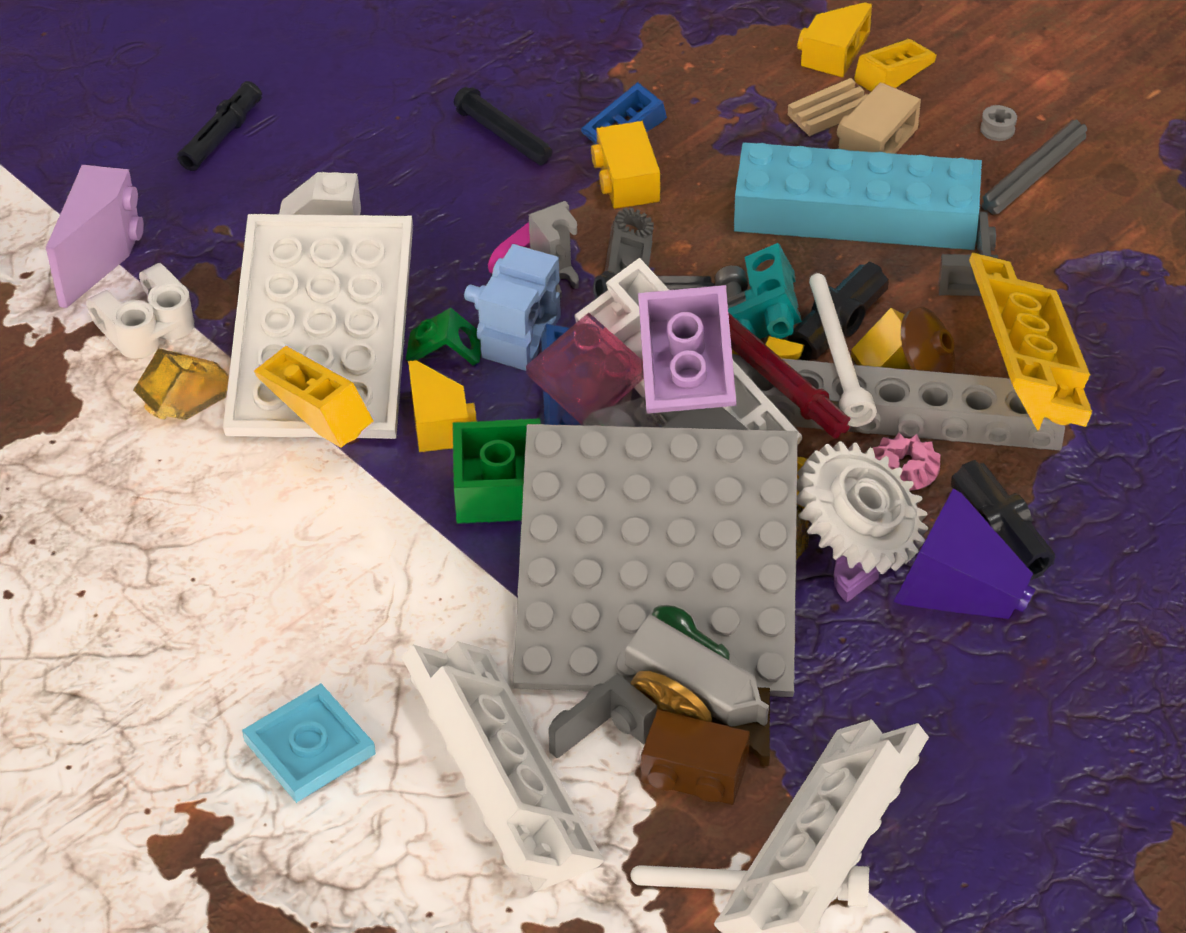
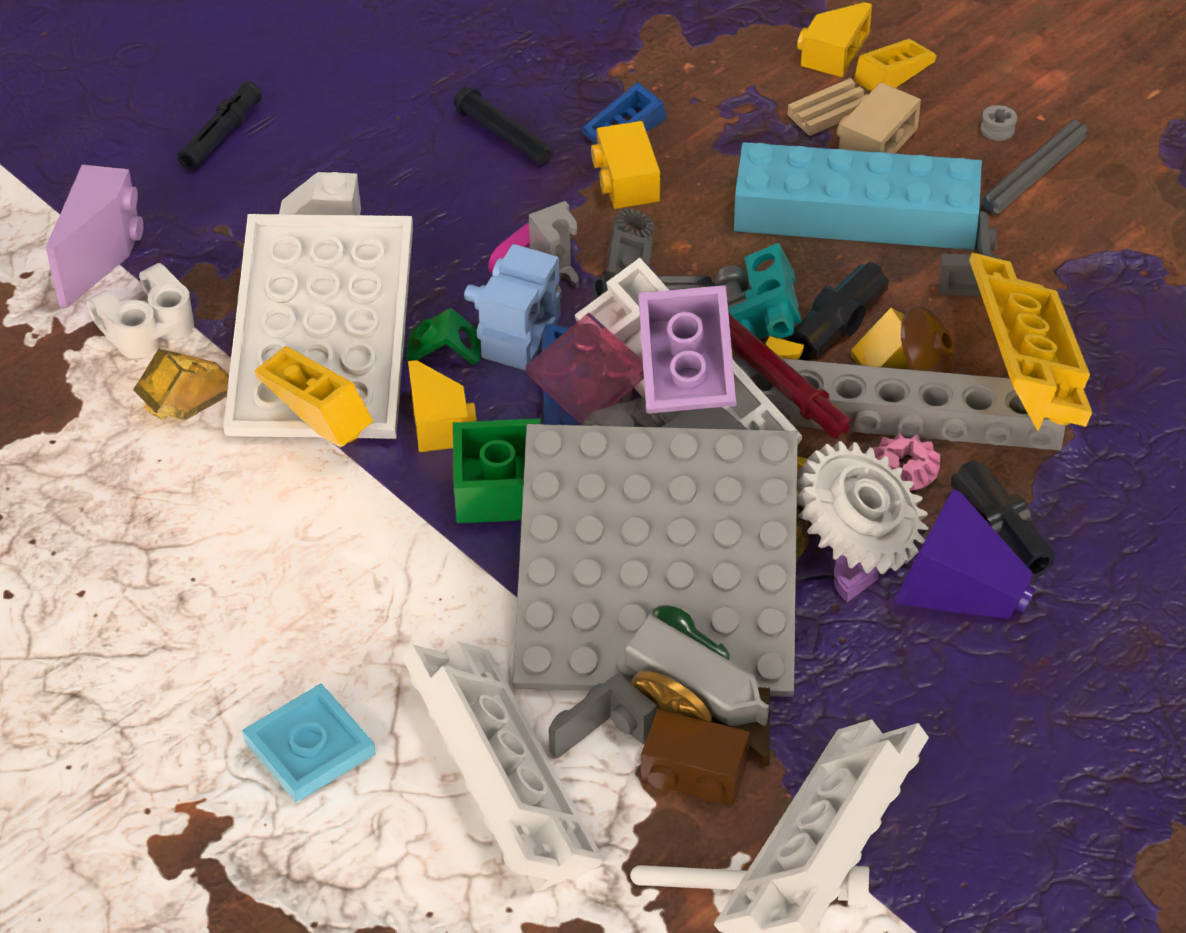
white piece [809,273,877,427] -> none

